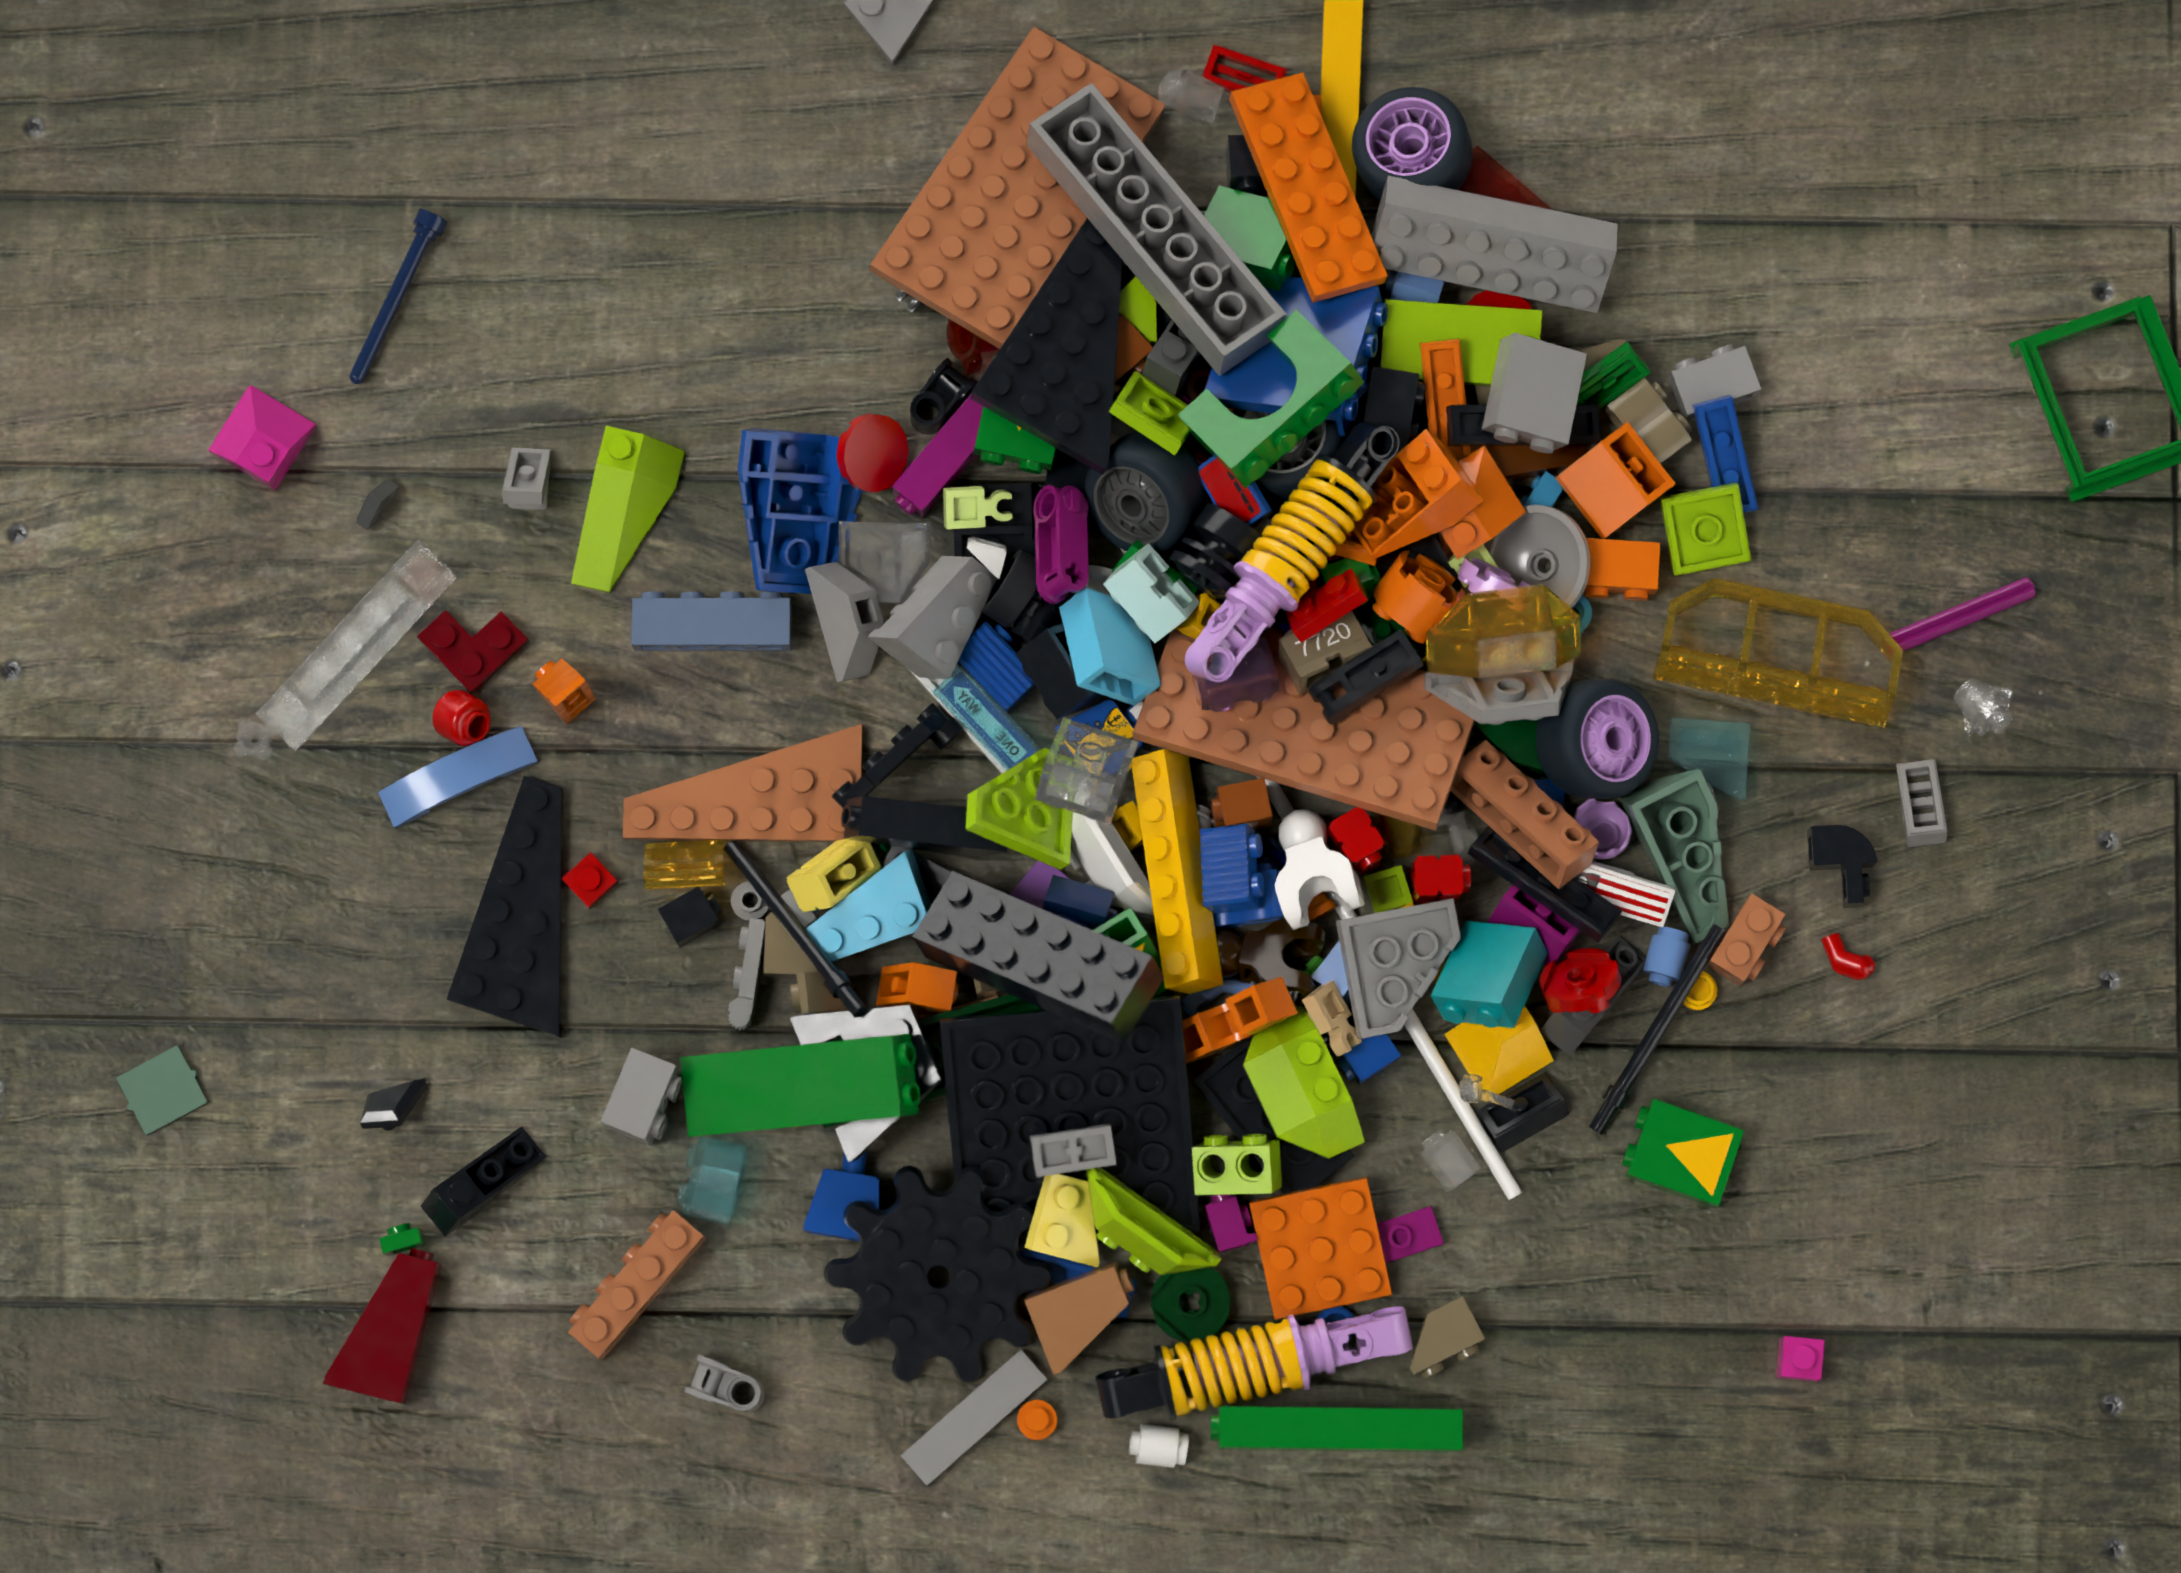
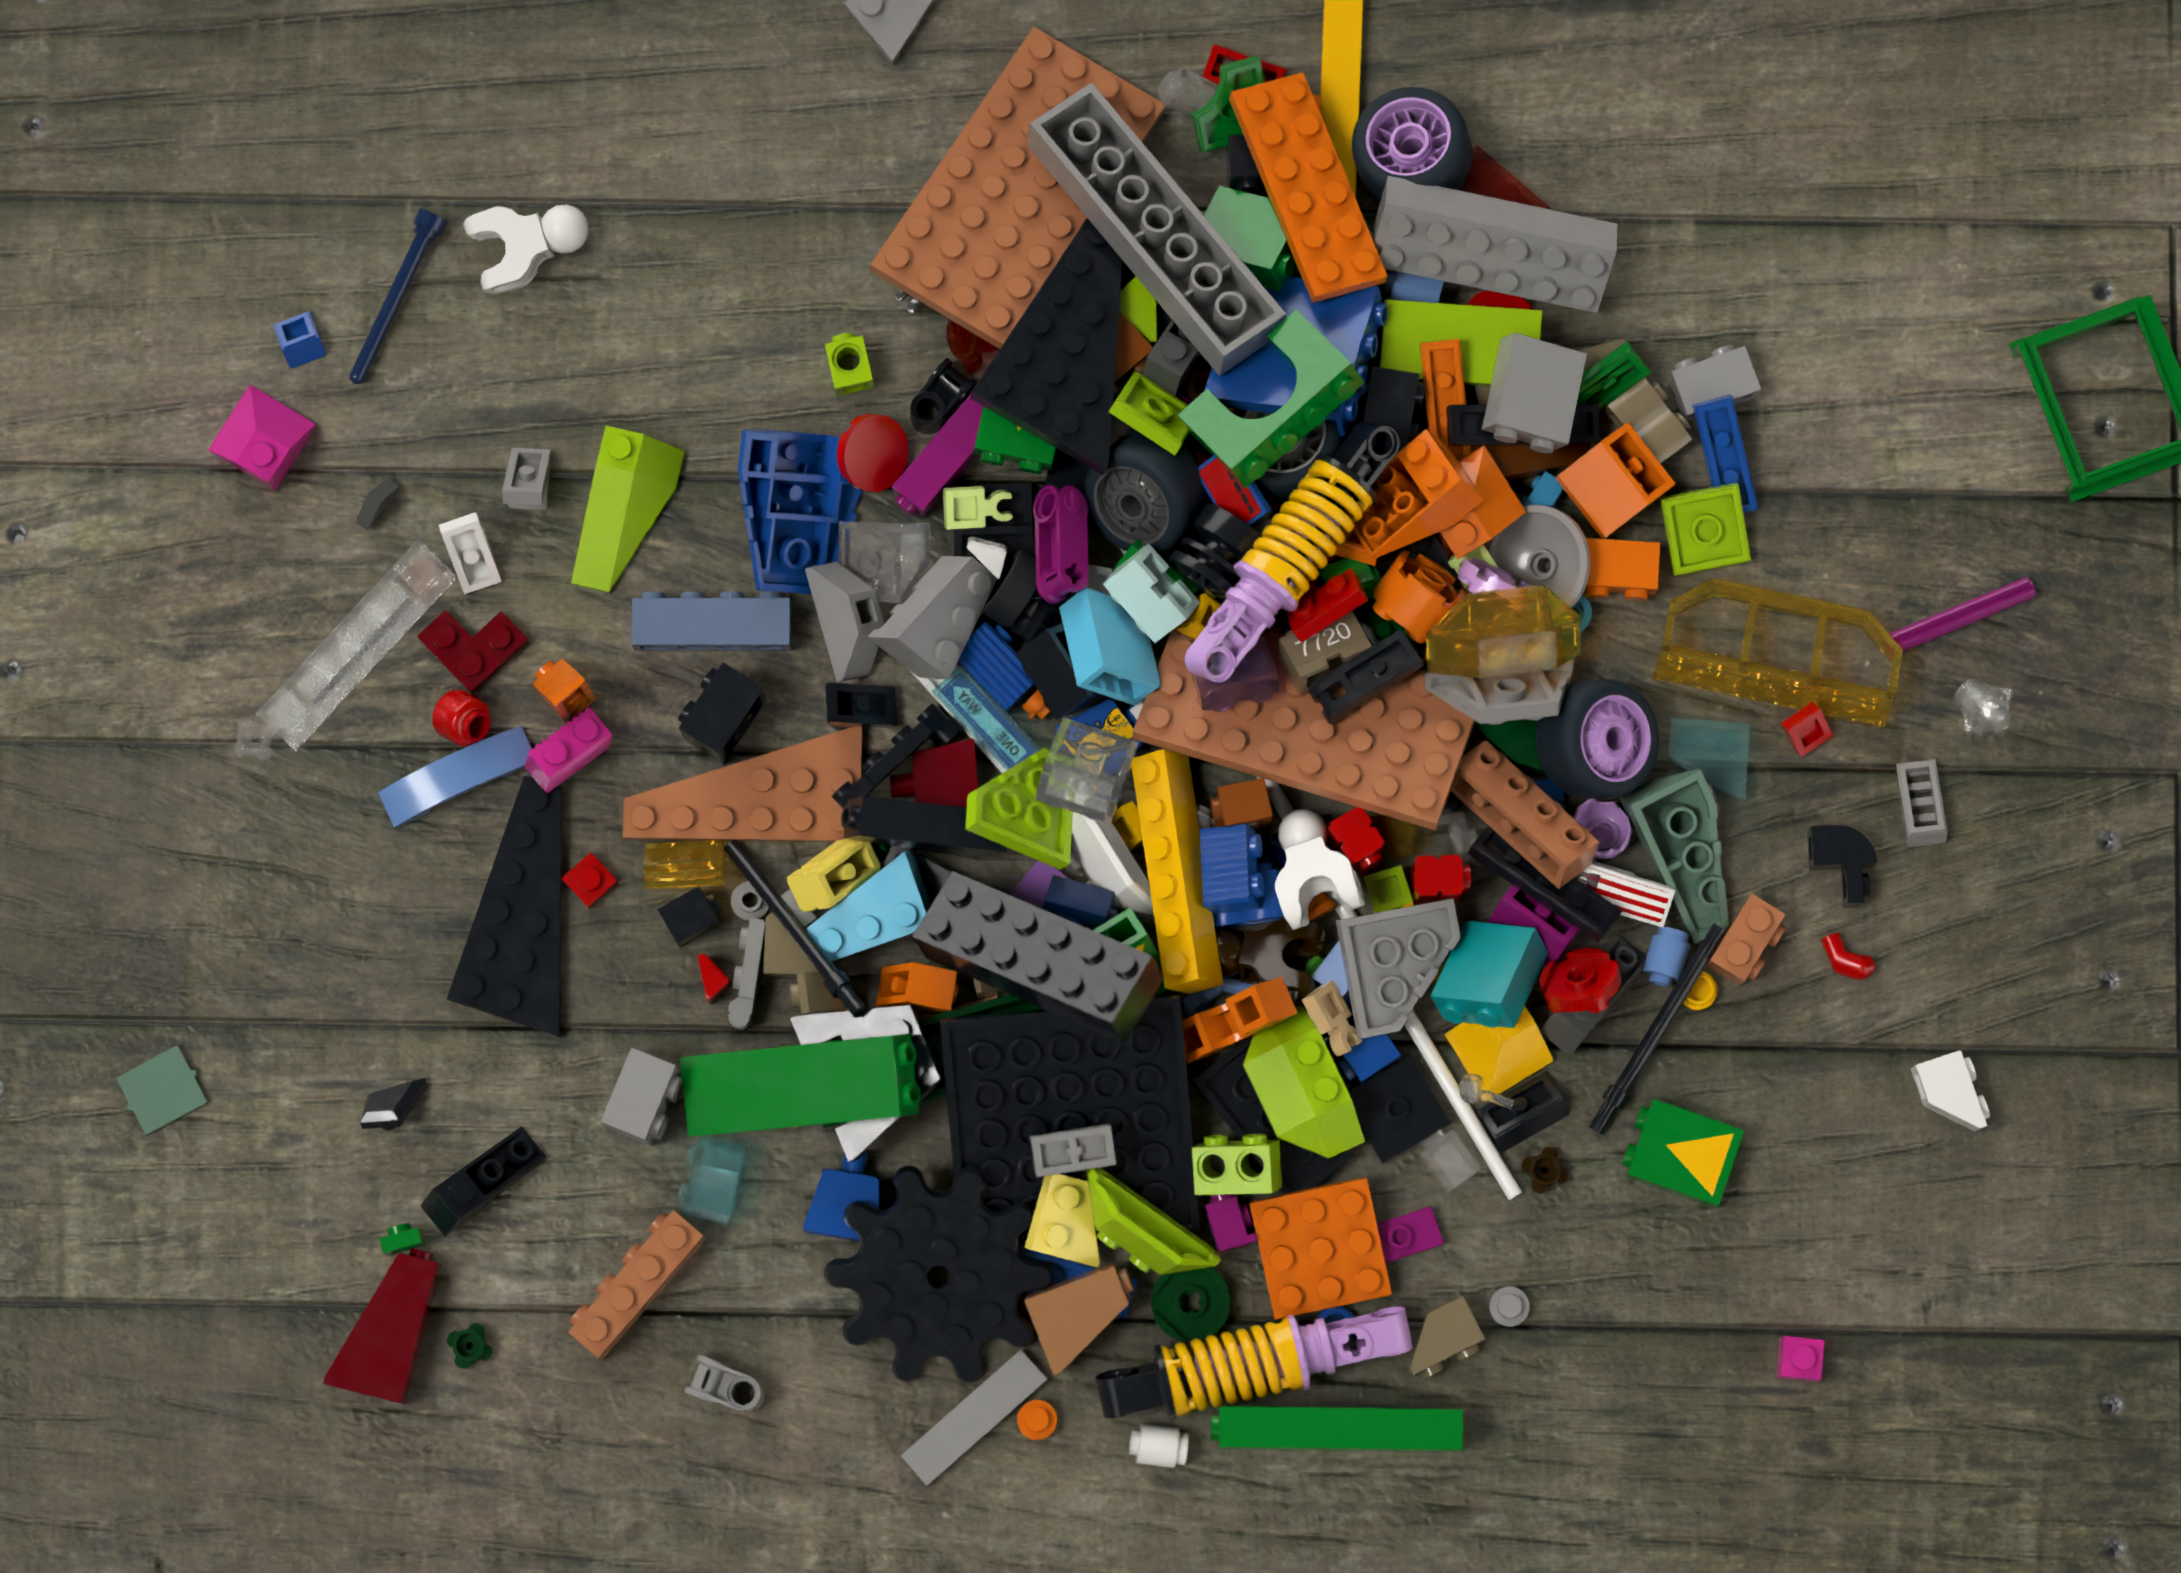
none -> blue slope [273,311,326,368]
none -> white slope [439,512,502,595]
none -> dark green plate [447,1323,493,1369]
none -> white piece [463,205,589,295]
none -> dark pink brick [525,708,613,793]
none -> black brick [678,662,767,765]
none -> red slope [698,953,731,1005]
none -> lime brick [824,333,875,397]
none -> black slope [825,683,897,730]
none -> dark red torso [890,739,978,808]
none -> orange plate [1022,690,1050,720]
none -> green tile [1191,56,1265,153]
none -> black plate [1348,1055,1451,1164]
none -> light grey plate [1489,1286,1530,1327]
none -> dark brown plate [1521,1147,1568,1194]
none -> red plate [1781,702,1833,758]
none -> white slope [1911,1050,1990,1132]

